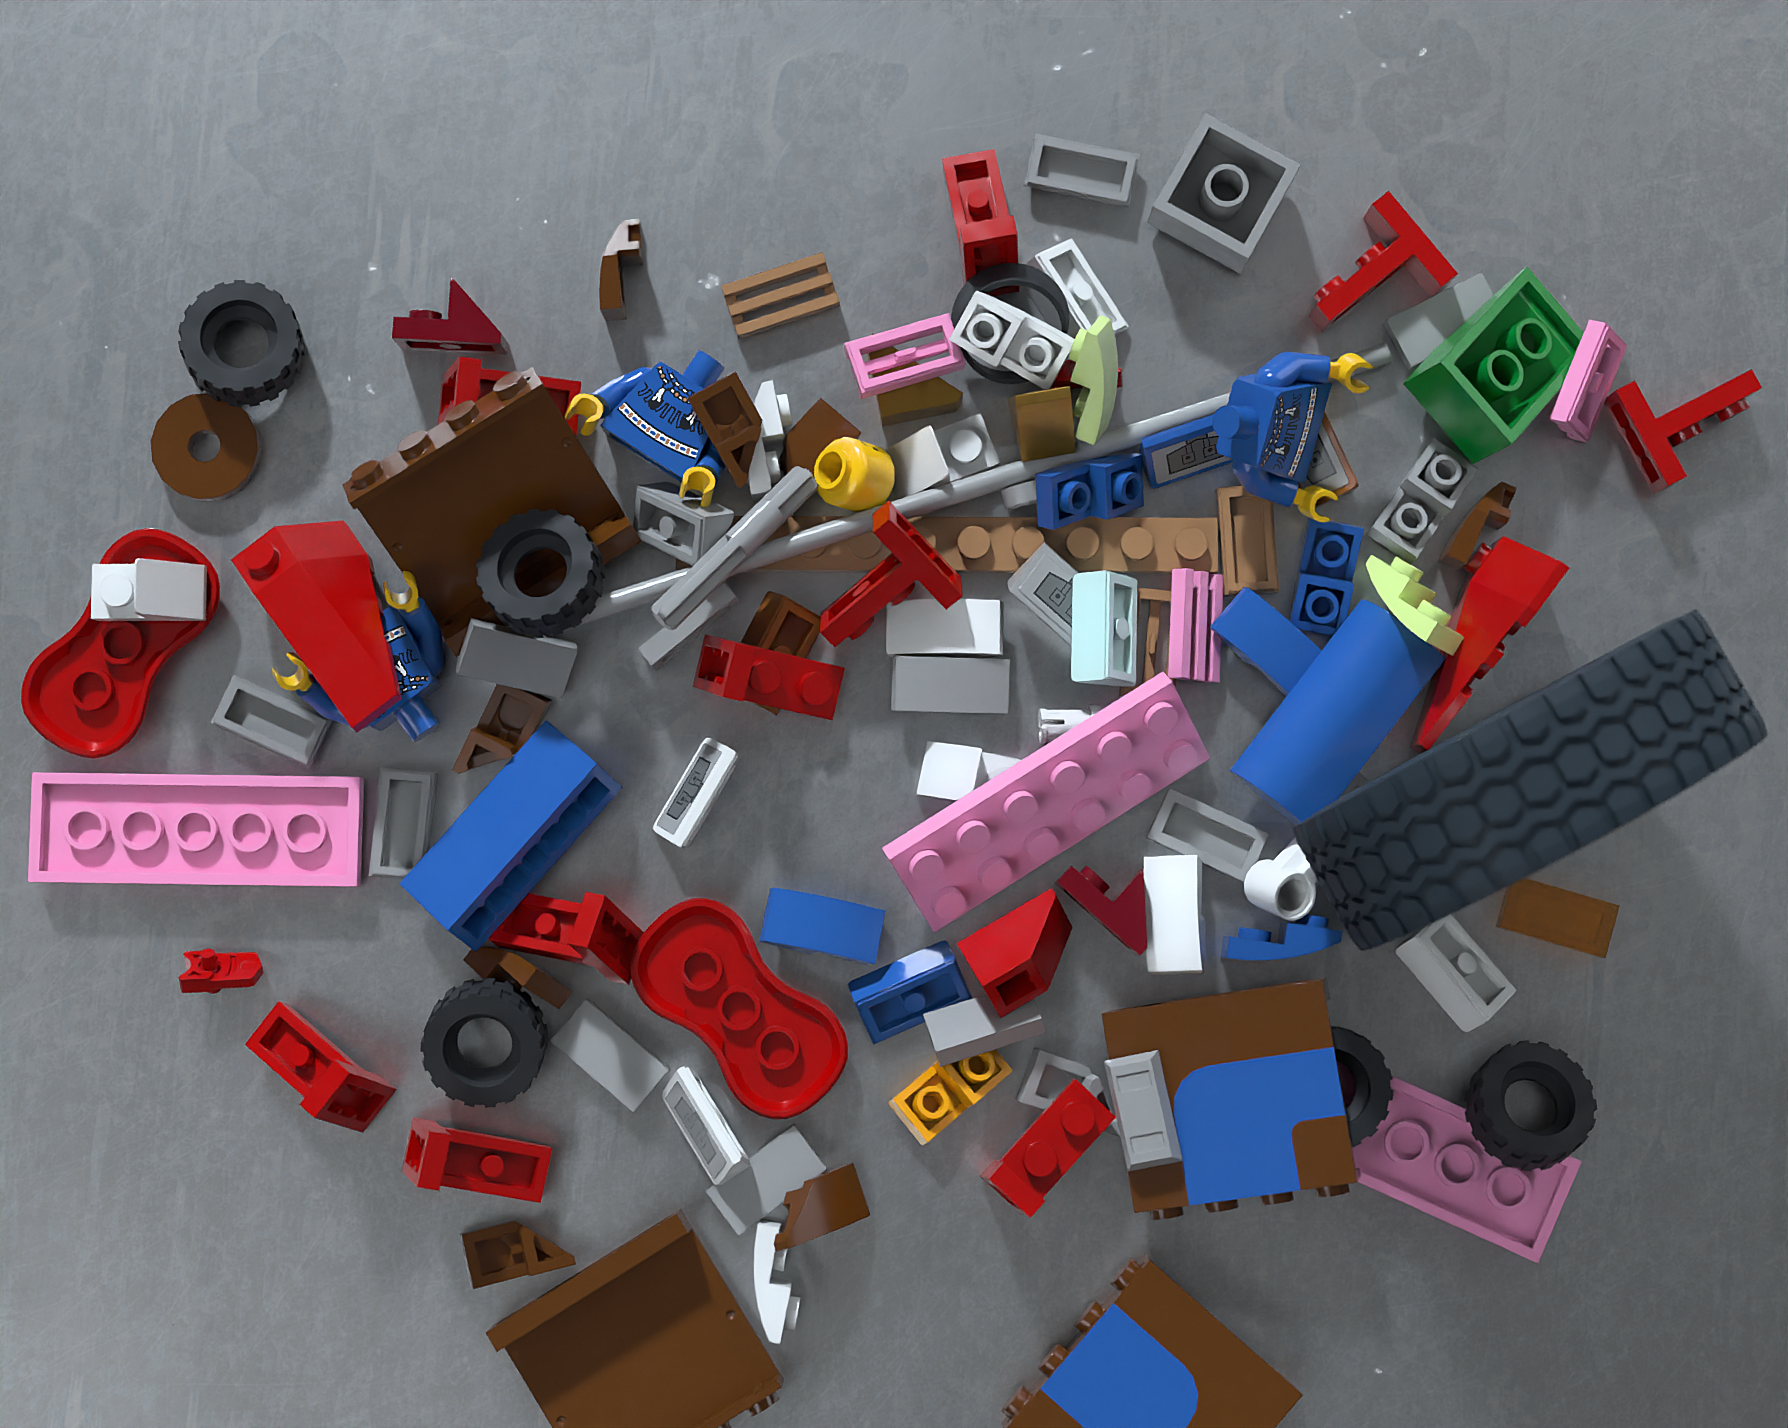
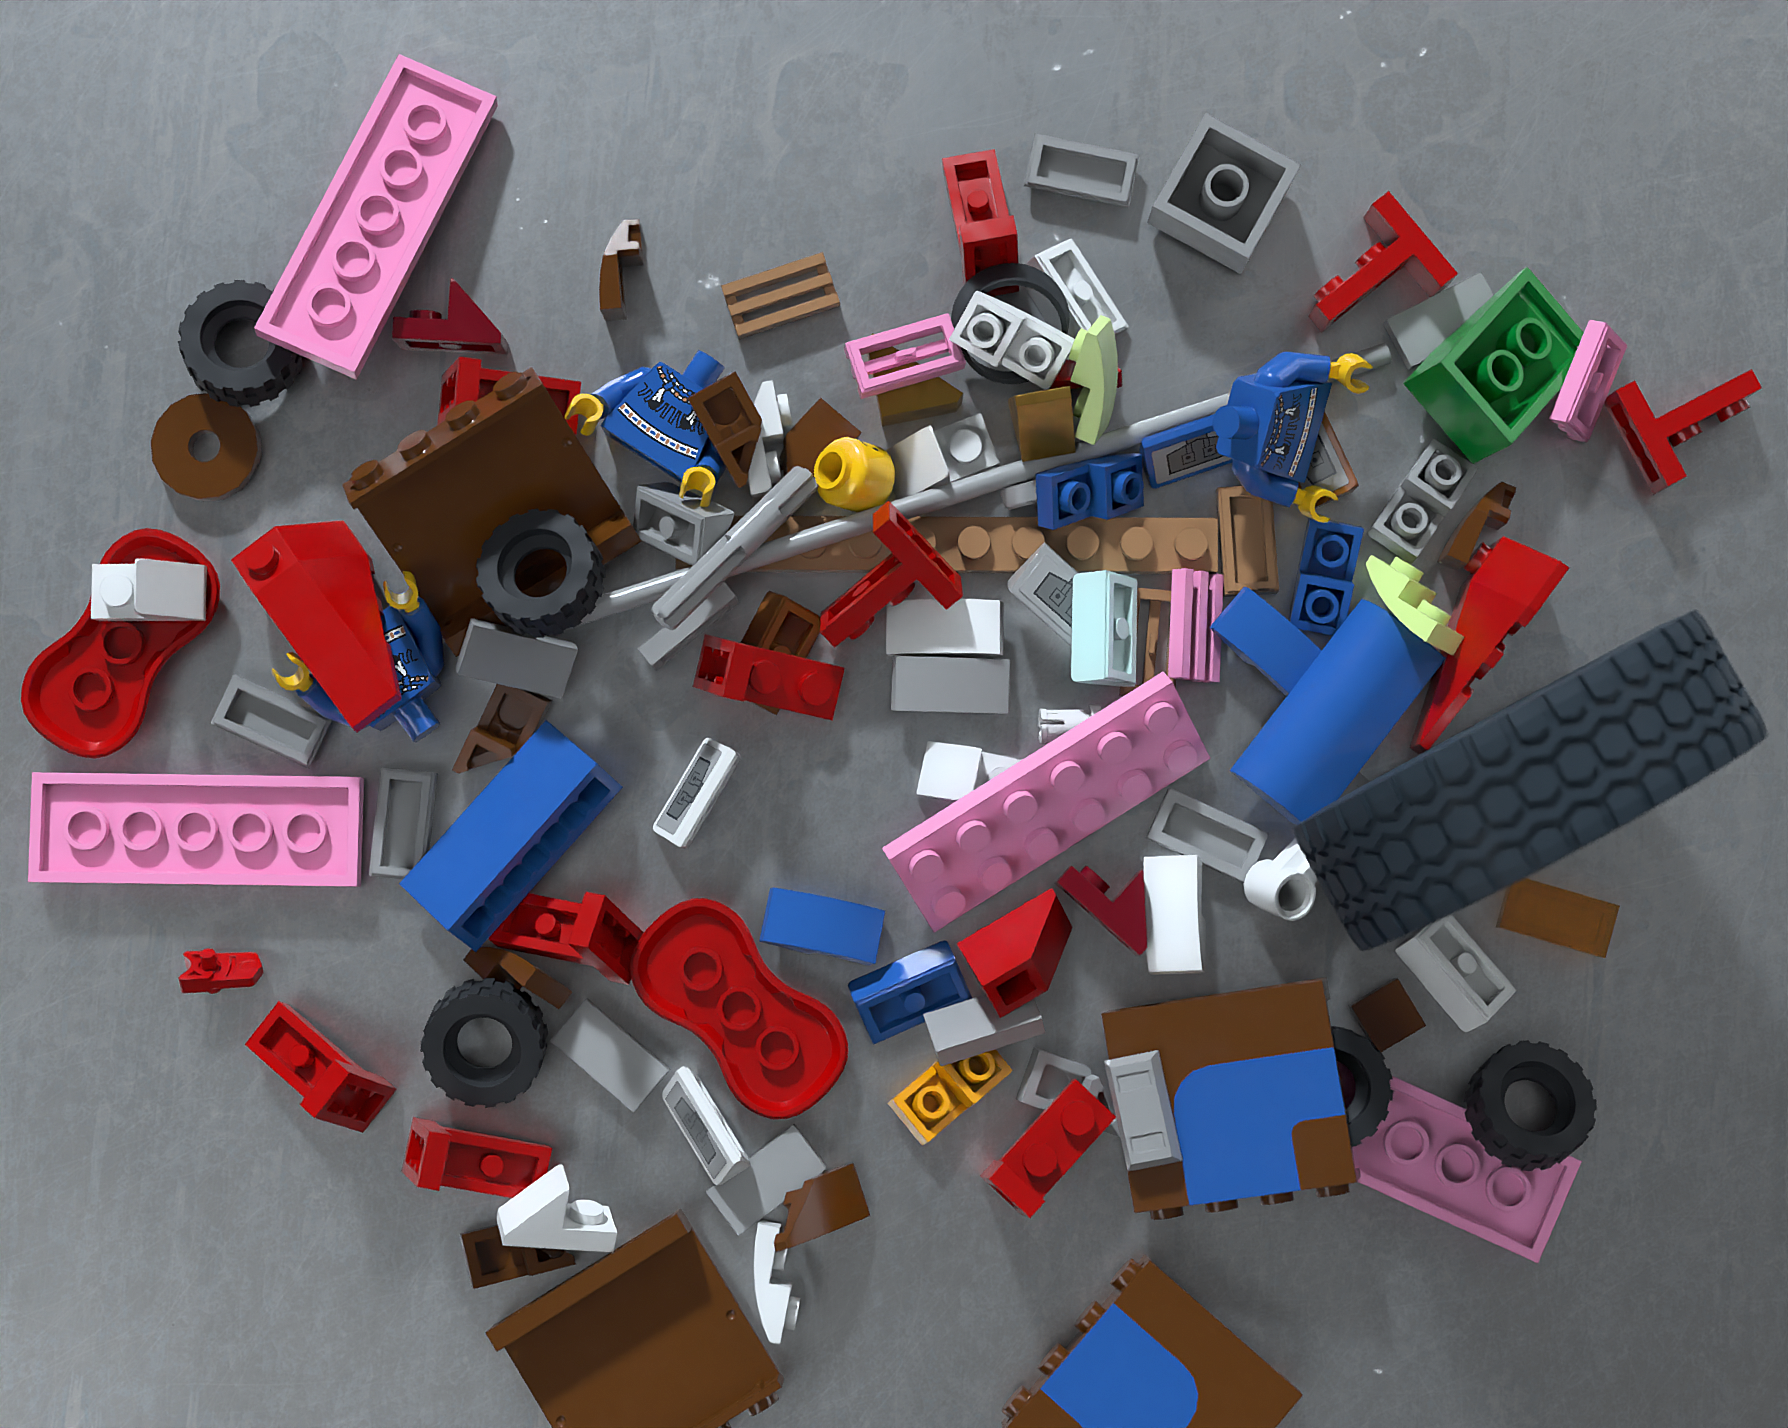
blue slope [1220,915,1343,960] -> none
none -> bright pink plate [254,54,498,380]
none -> white slope [496,1165,617,1252]
none -> reddish brown tile [1348,978,1426,1052]

